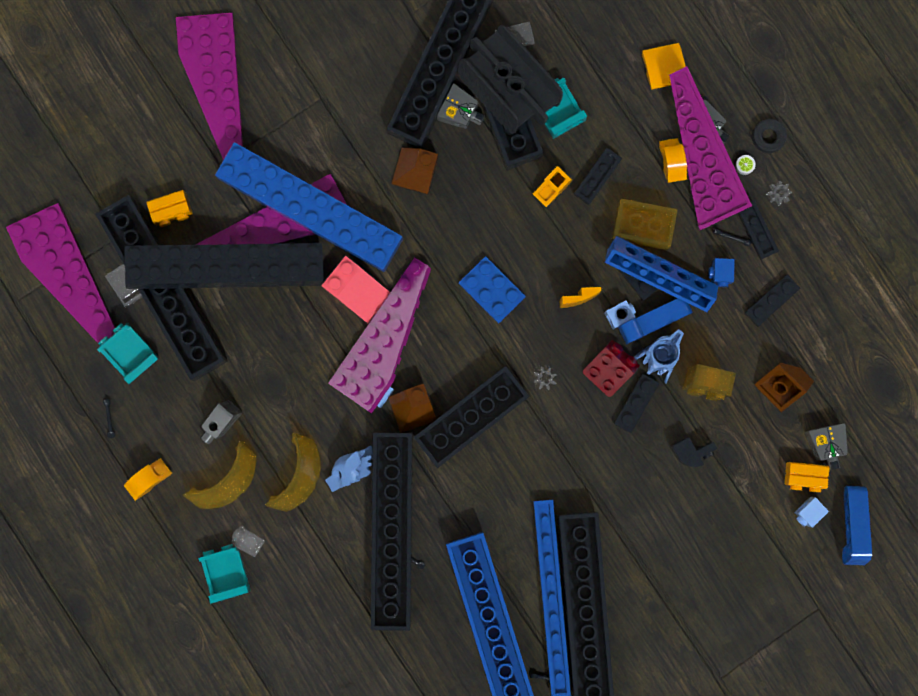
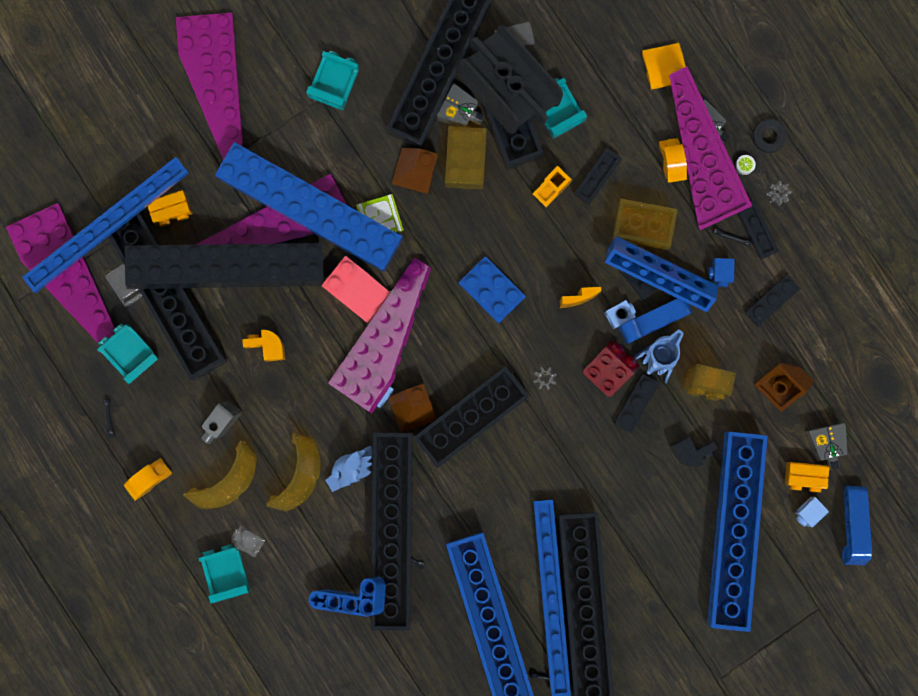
none -> blue plate [22,157,189,293]
none -> light orange brick [243,330,285,362]
none -> teal panel [306,51,360,110]
none -> blue beam [309,577,386,617]
none -> white tile [356,194,404,233]
none -> clear yellow brick [445,126,487,189]
none -> blue brick [707,432,768,632]

